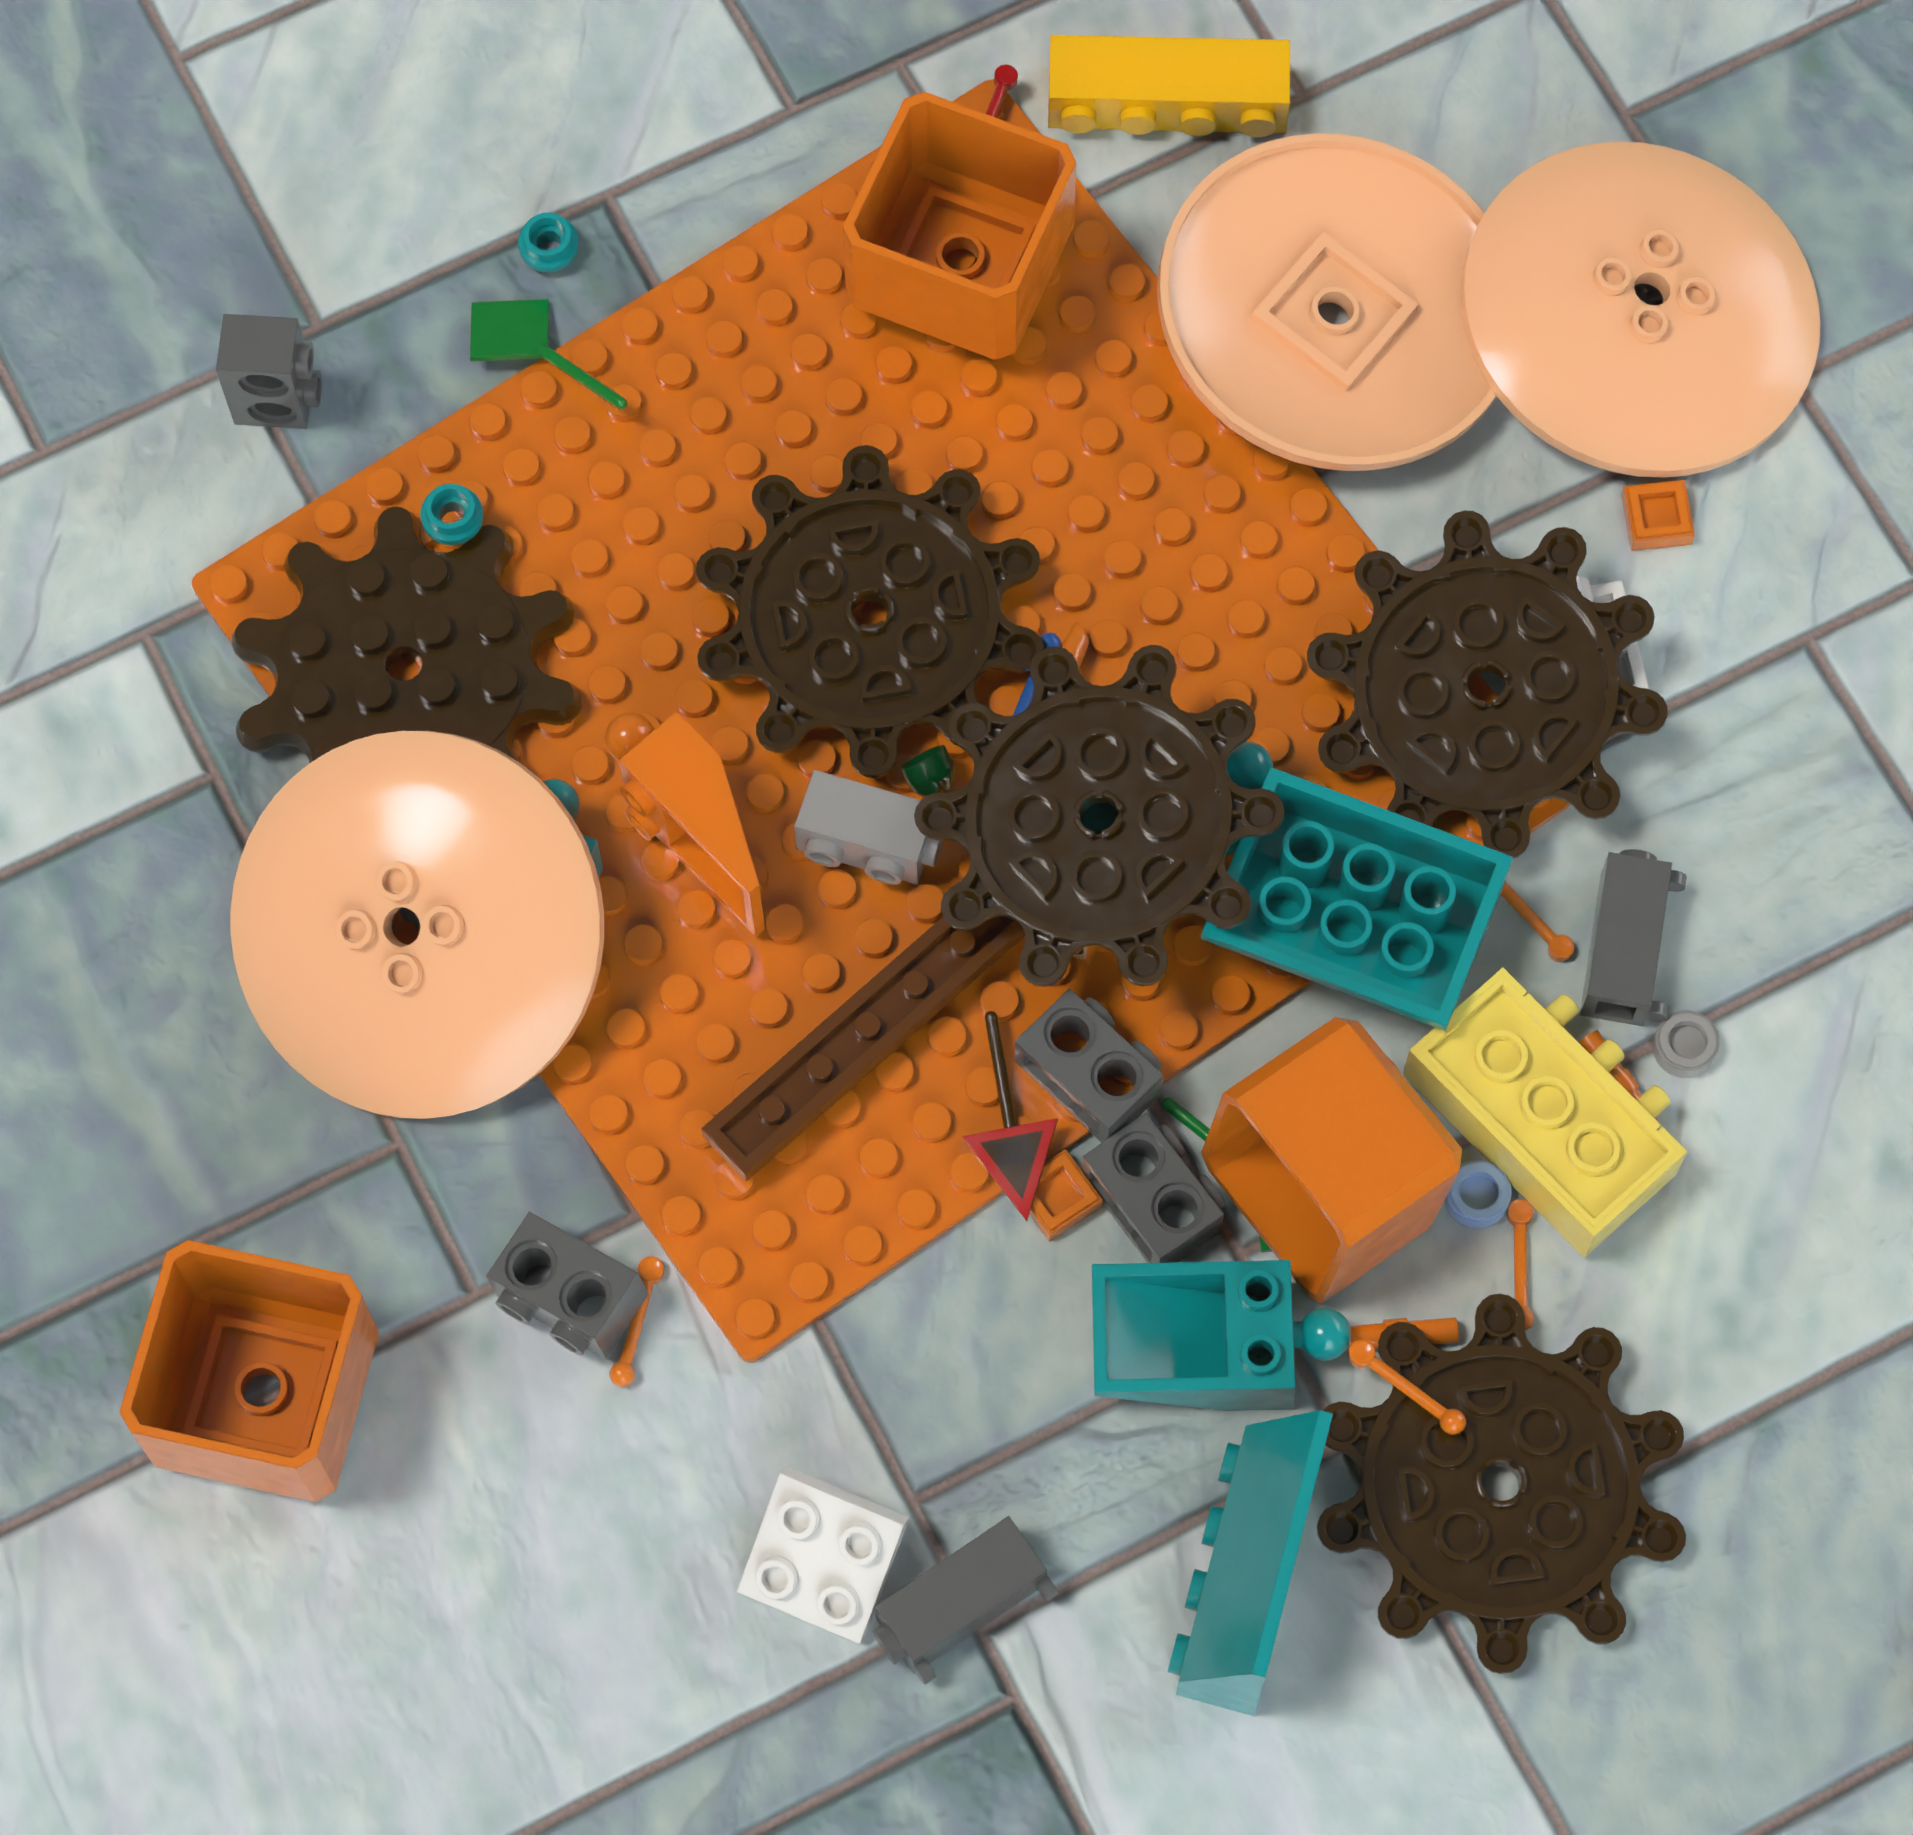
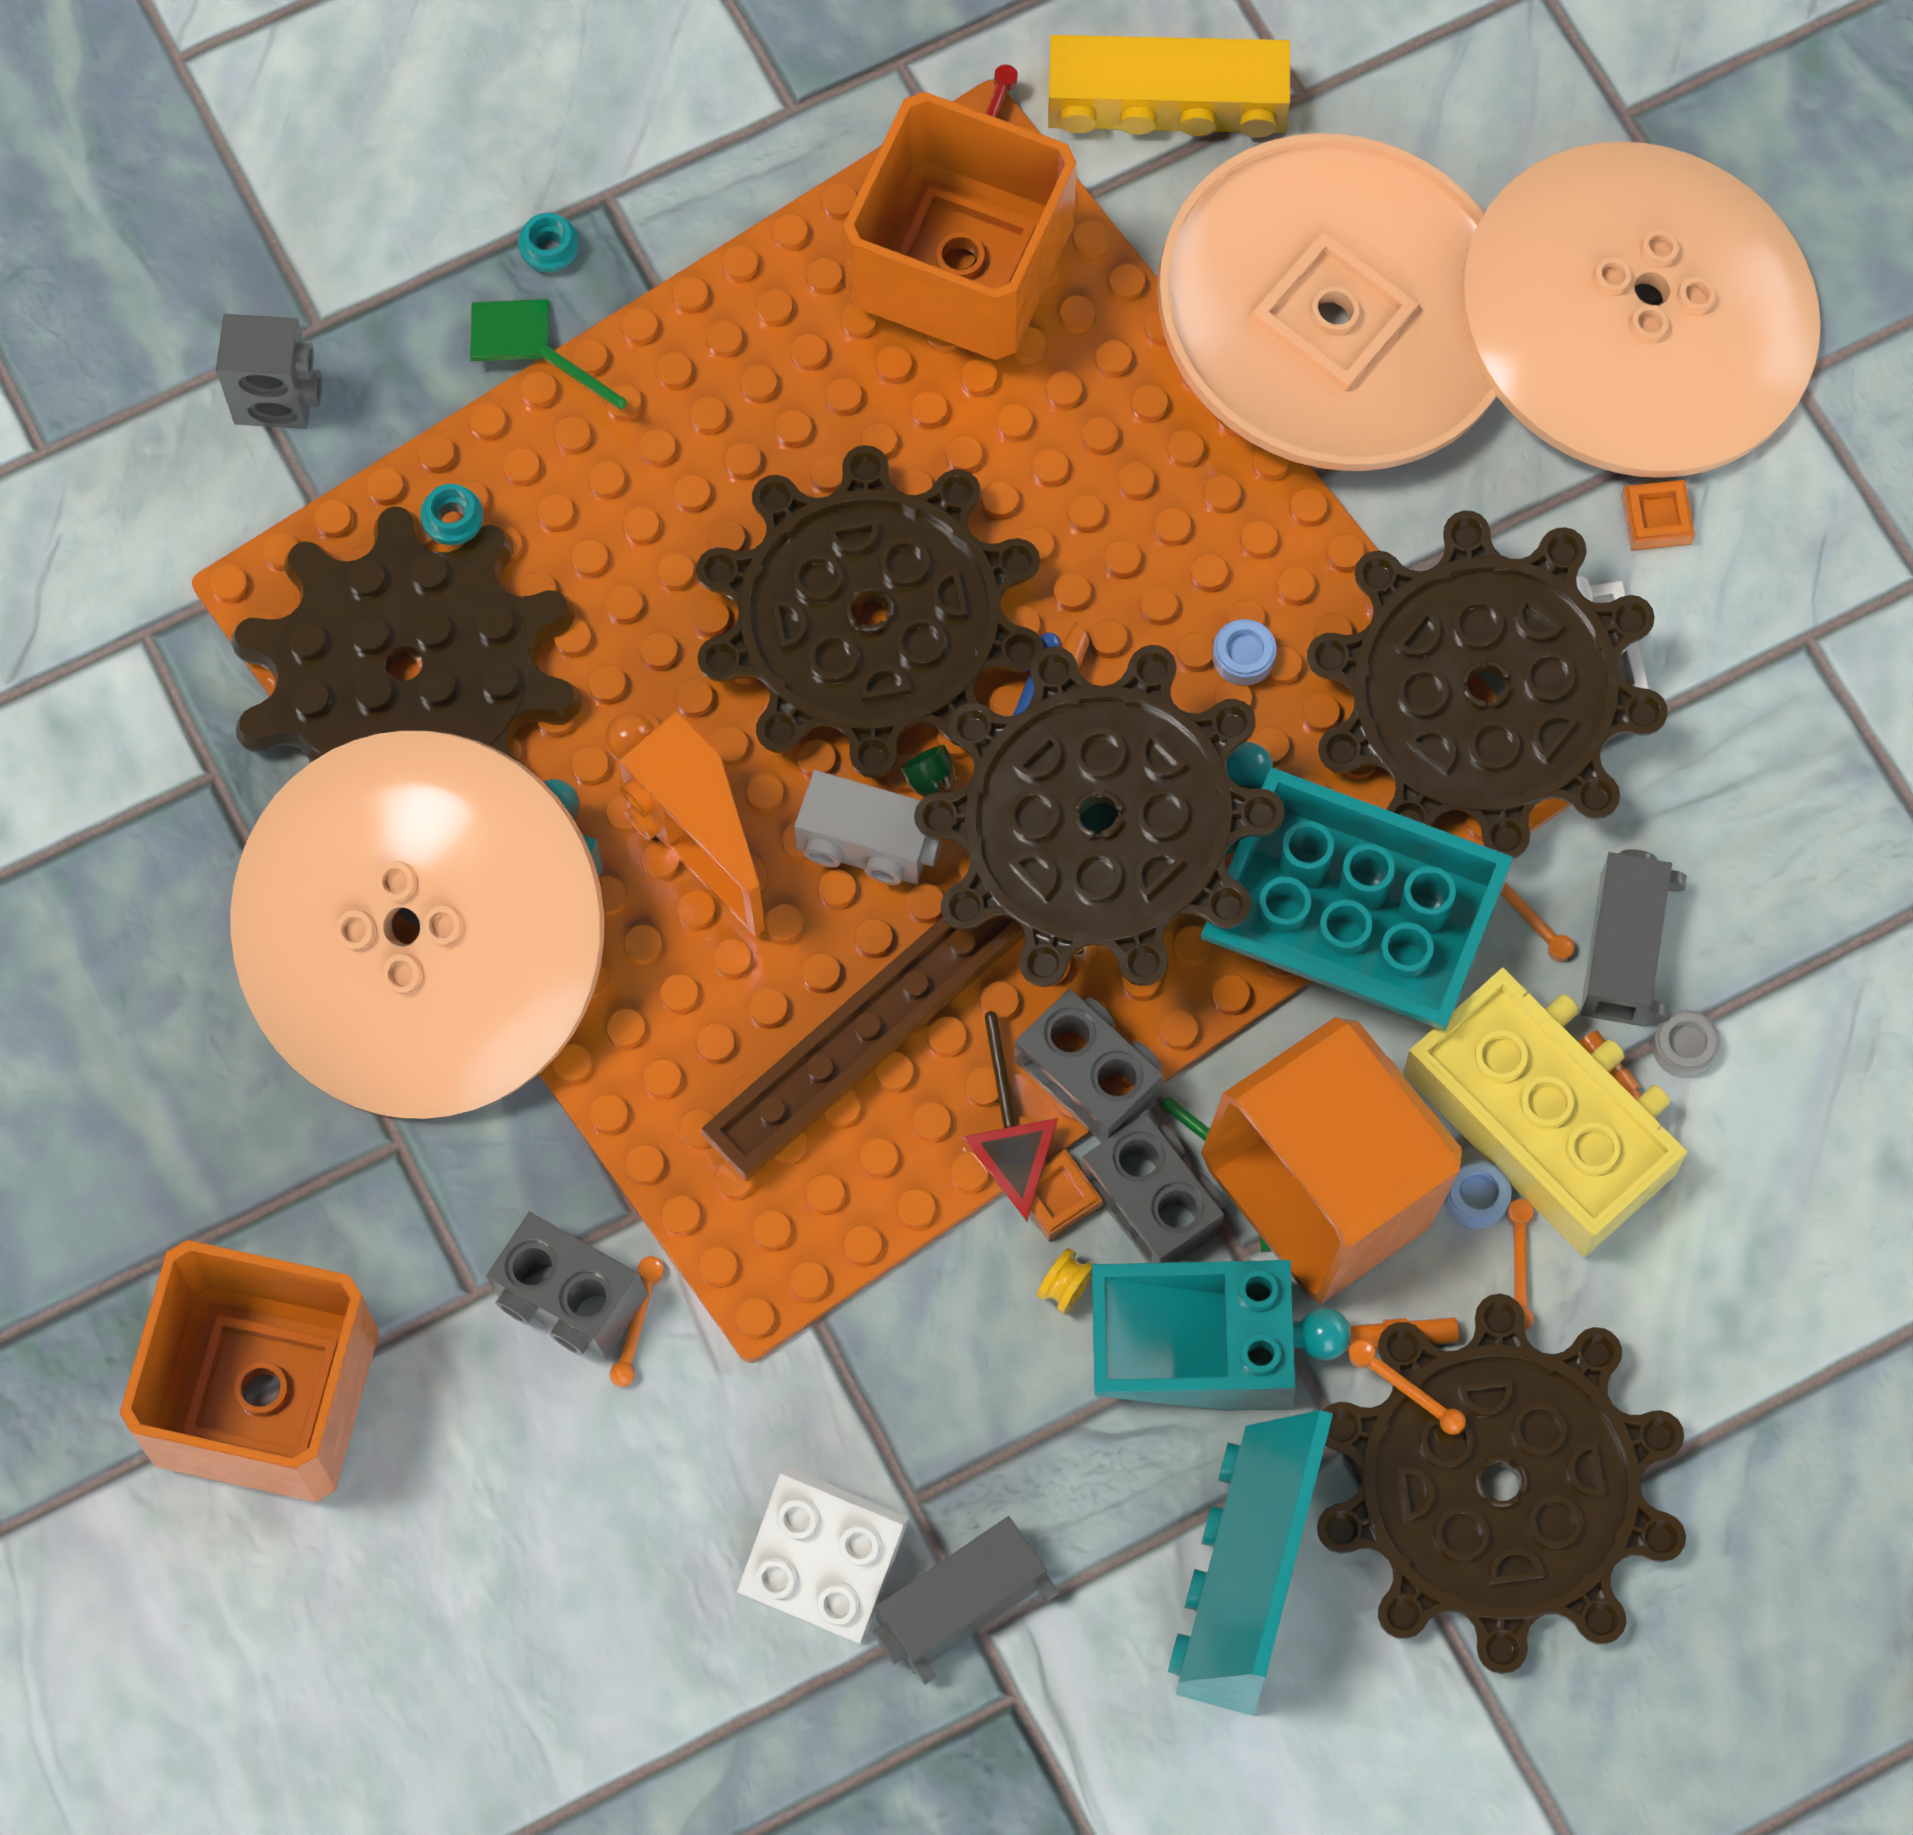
none -> yellow bush [1037,1248,1094,1315]
none -> light blue tile [1212,619,1276,686]

